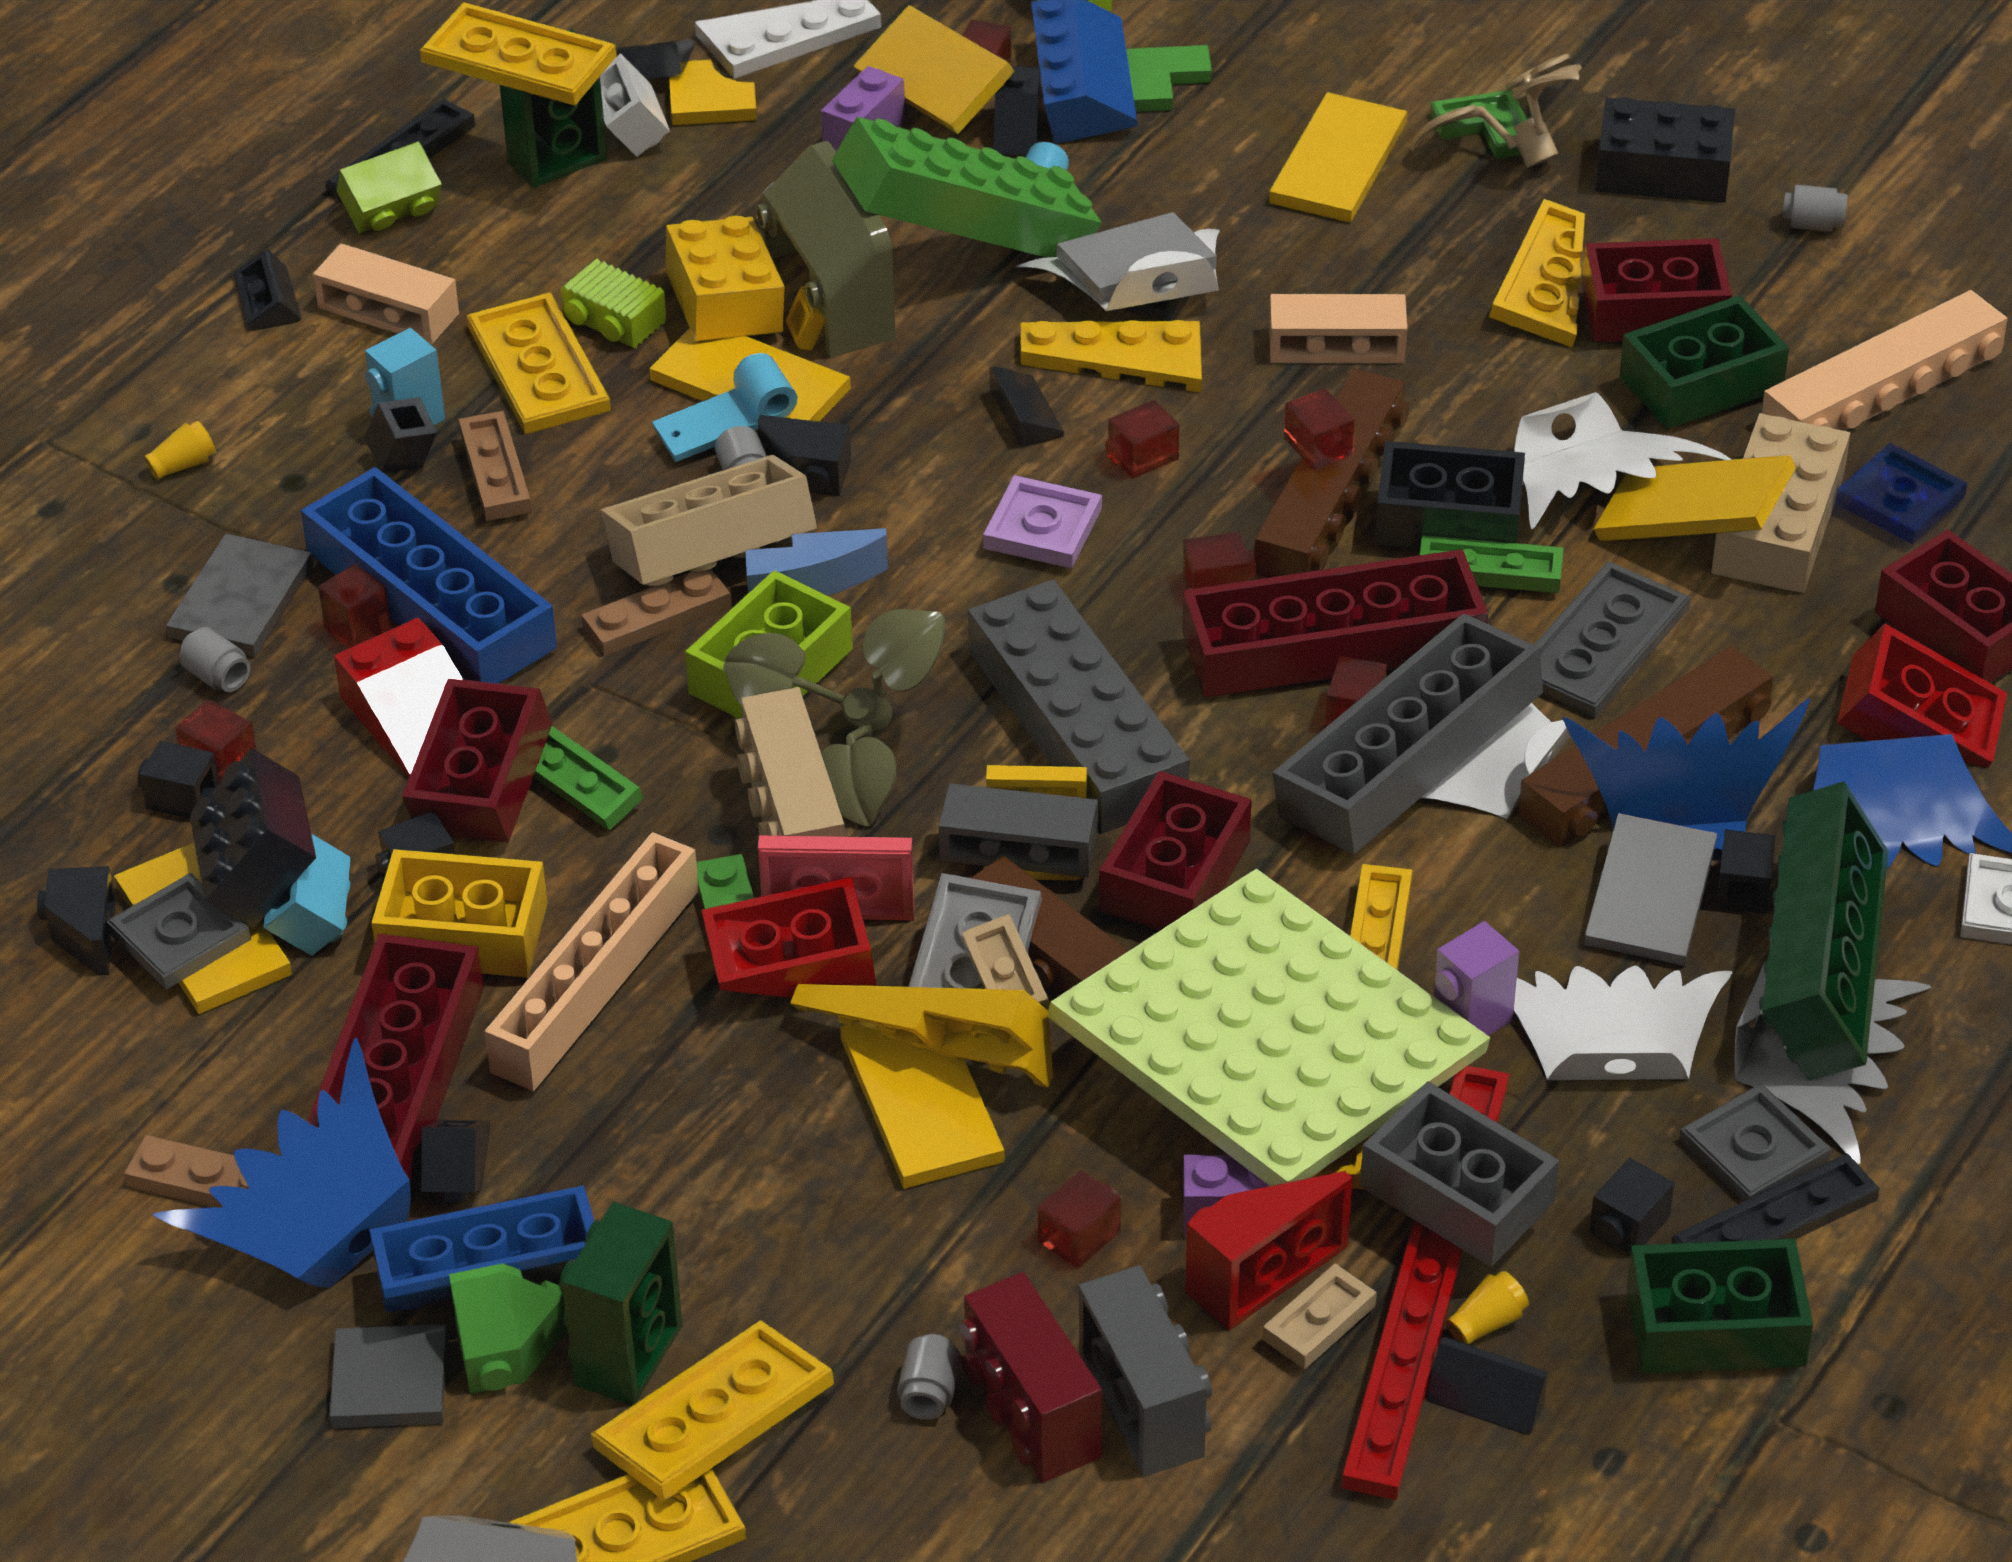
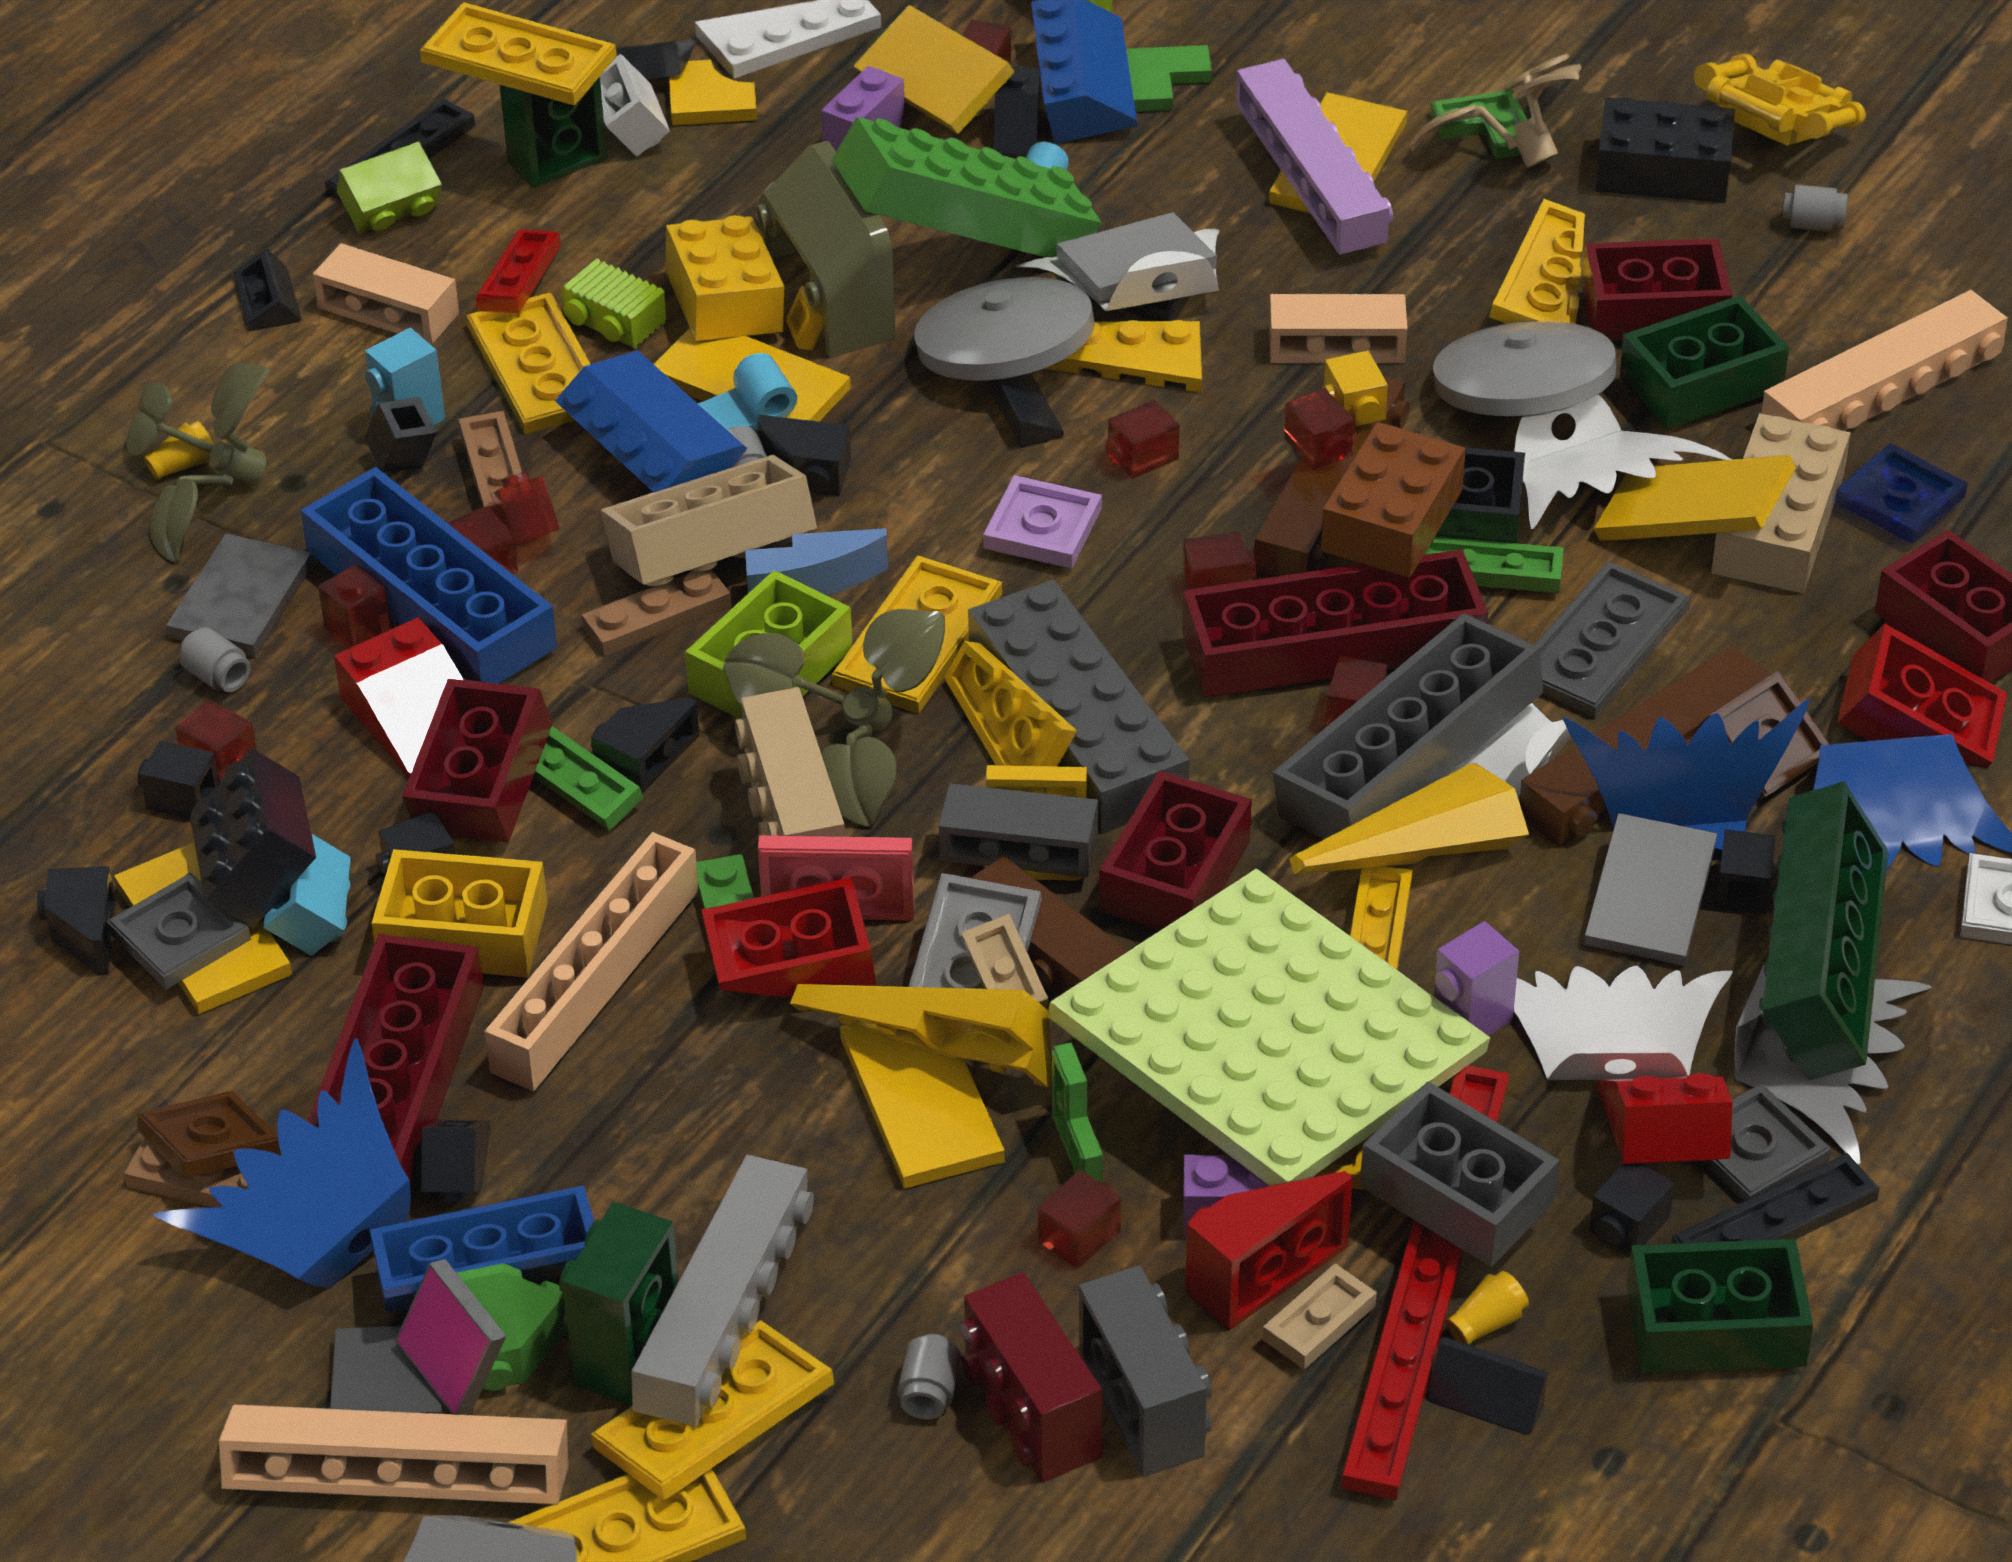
none -> olive plant [127,363,271,563]
none -> reddish brown tile [137,1091,281,1179]
none -> light nougat brick [219,1405,568,1504]
none -> dark pink tile [395,1259,506,1415]
none -> clear red brick [447,506,518,574]
none -> red tile [475,229,561,313]
none -> clear red brick [491,472,560,547]
none -> blue slope [555,350,748,492]
none -> black slope [591,698,699,794]
none -> light grey brick [632,1155,814,1427]
none -> yellow tile [832,555,1002,714]
none -> light grey dish [914,277,1094,380]
none -> yellow wing [944,641,1077,766]
none -> bright green tile [1052,1042,1103,1193]
none -> lavender brick [1236,59,1393,255]
none -> yellow wedge [1289,763,1529,874]
none -> dark orange brick [1321,422,1466,578]
none -> yellow brick [1322,350,1388,429]
none -> light grey dish [1433,321,1617,416]
none -> red slope [1597,1073,1733,1164]
none -> yellow brick [1694,53,1866,145]
none -> reddish brown tile [1702,671,1830,802]

